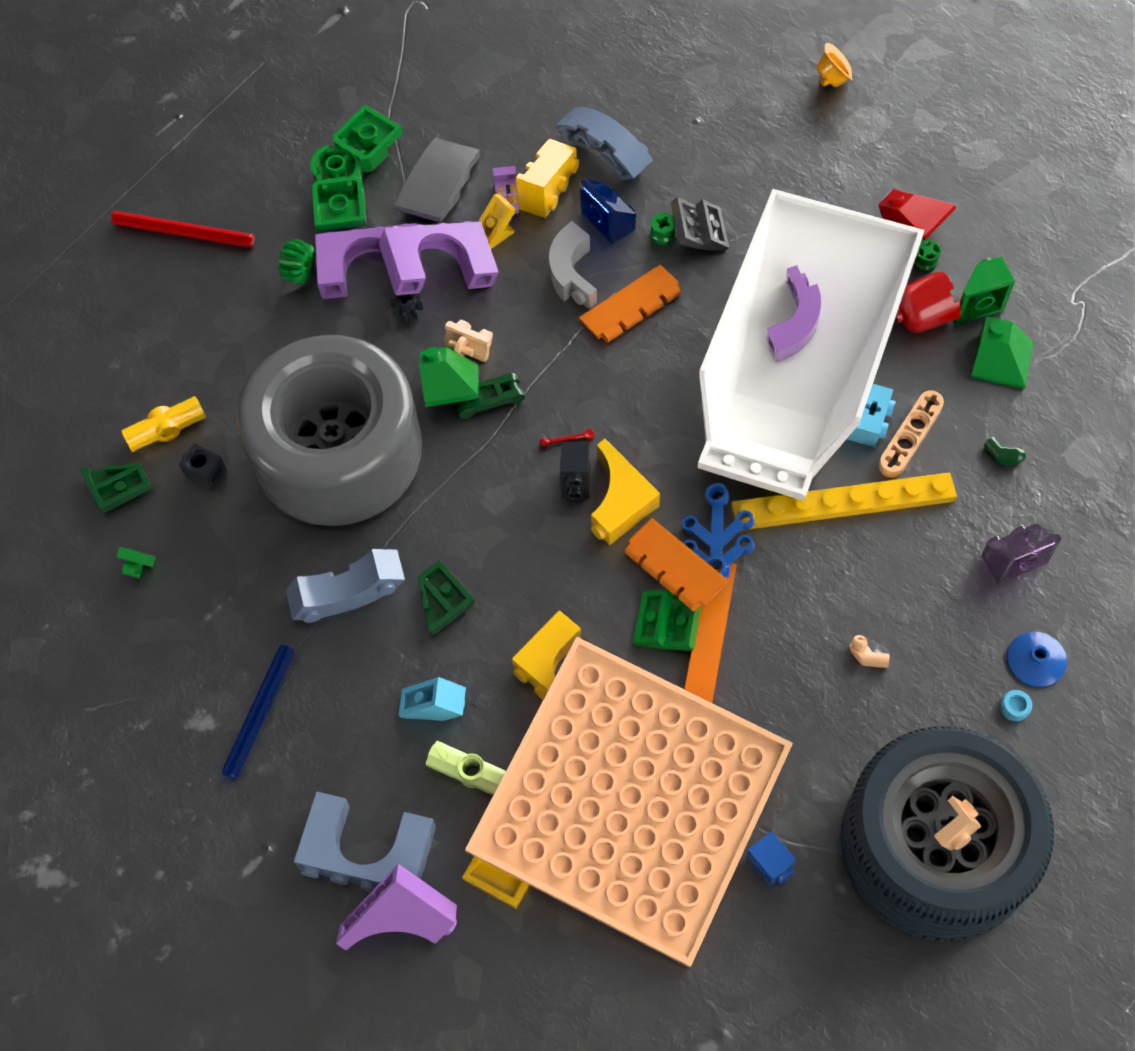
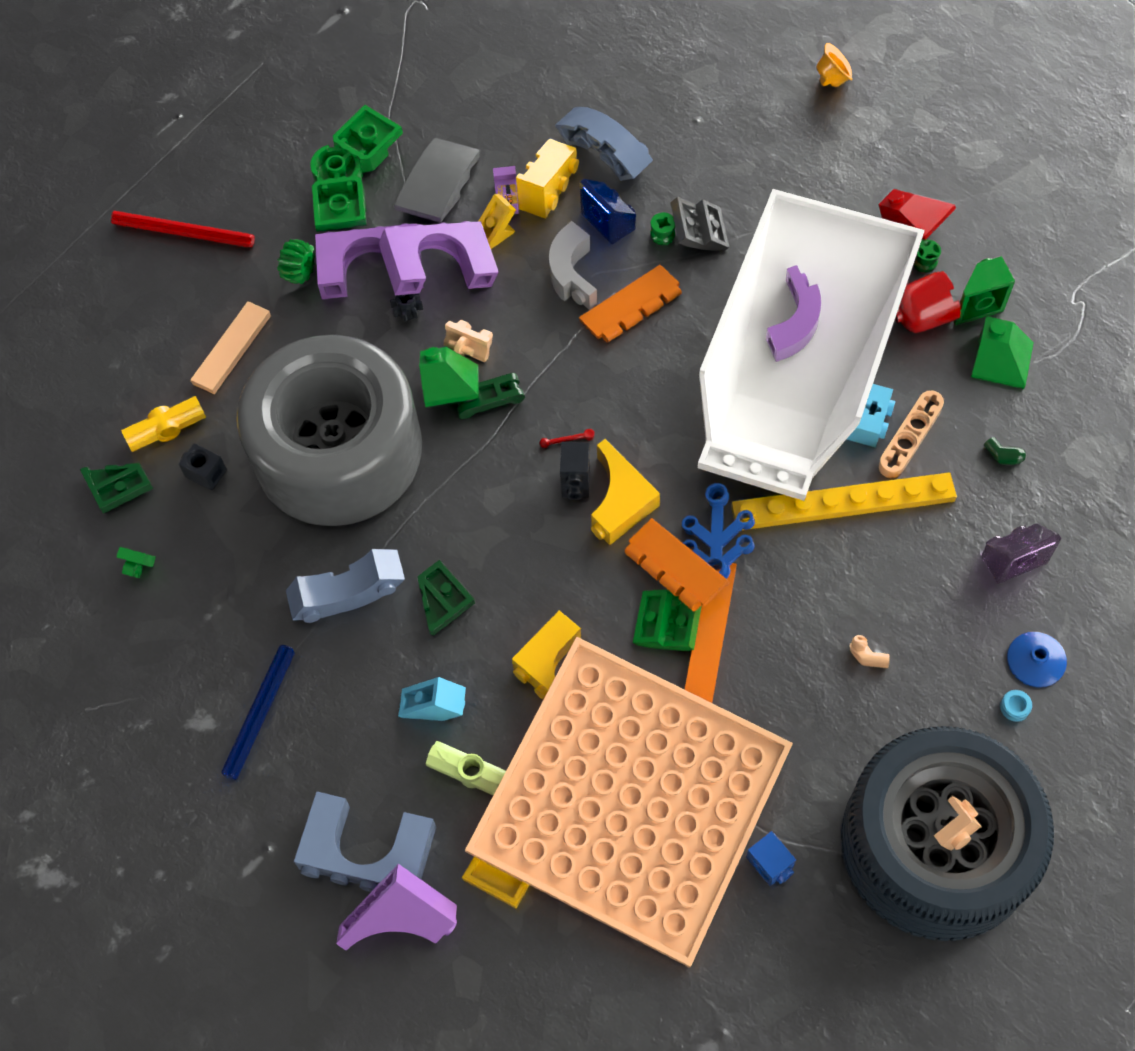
none -> light nougat tile [191,302,271,395]

